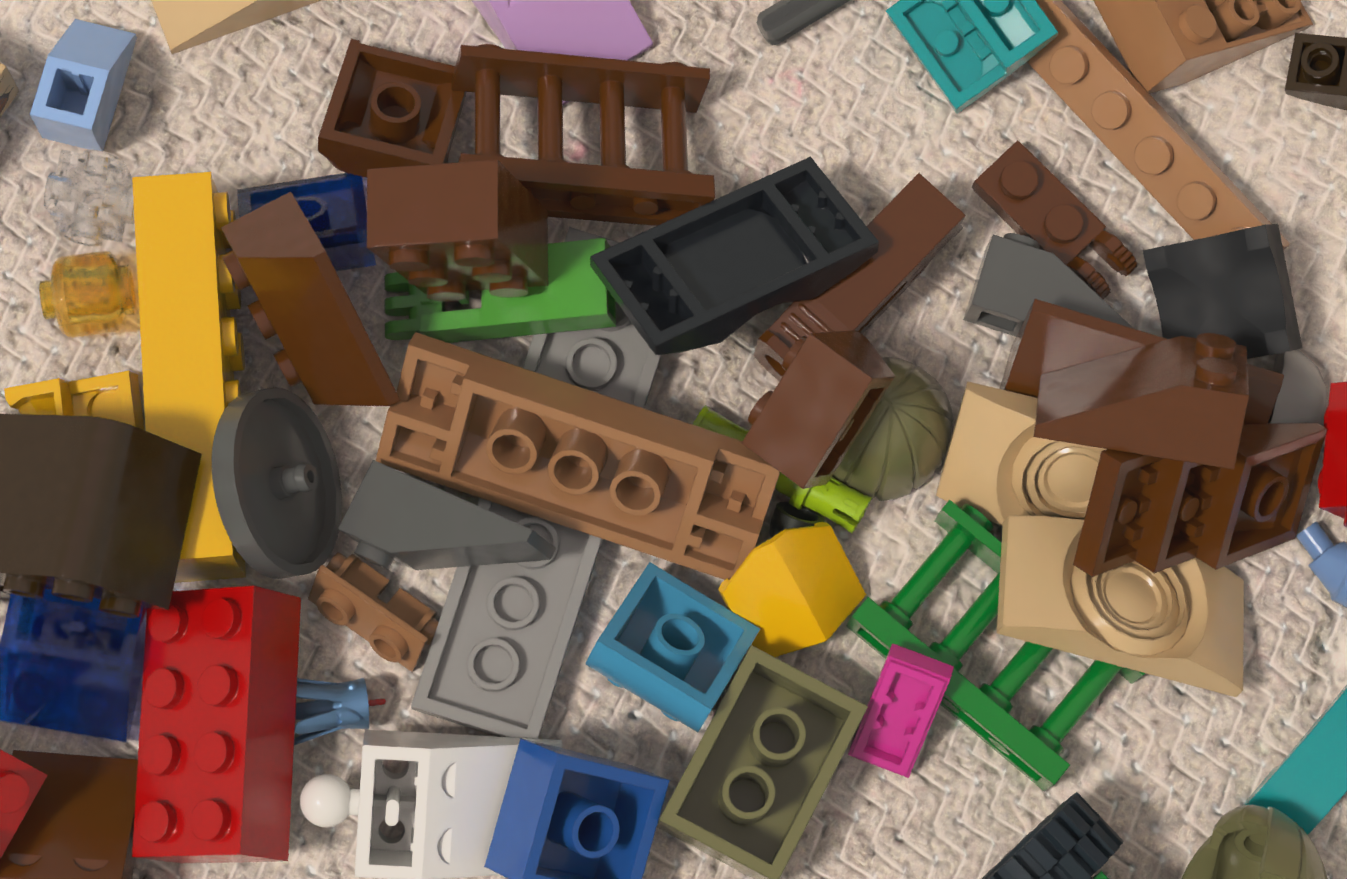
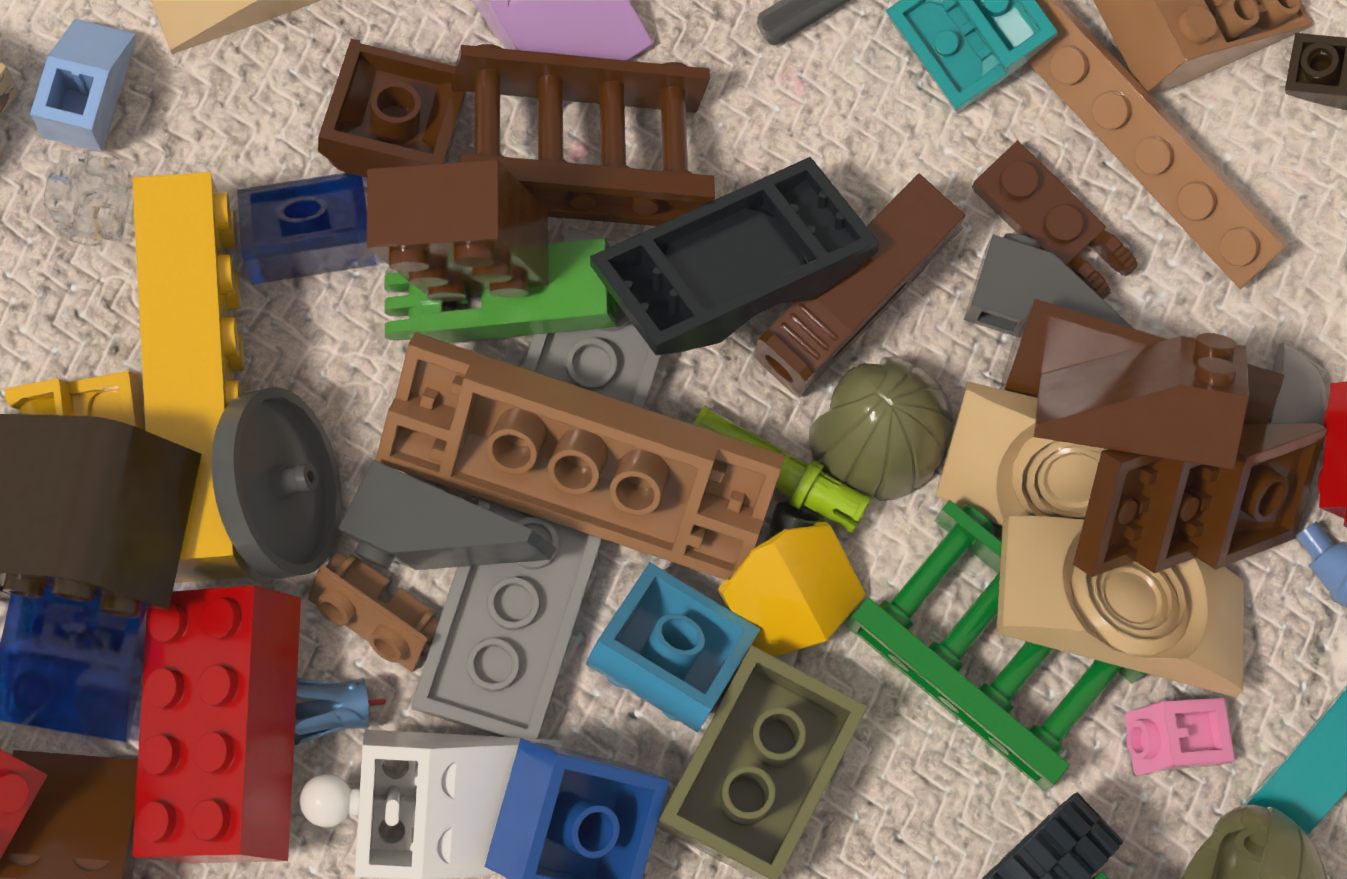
clear yellow head [39,251,137,338] -> none
reddish brown slope [221,192,401,406] -> none
reddish brown slope [742,330,895,489] -> none
dark pink plate [848,643,954,778] -> none
black brick [1143,224,1303,359] -> none
none -> bright pink bracket [1125,698,1235,776]

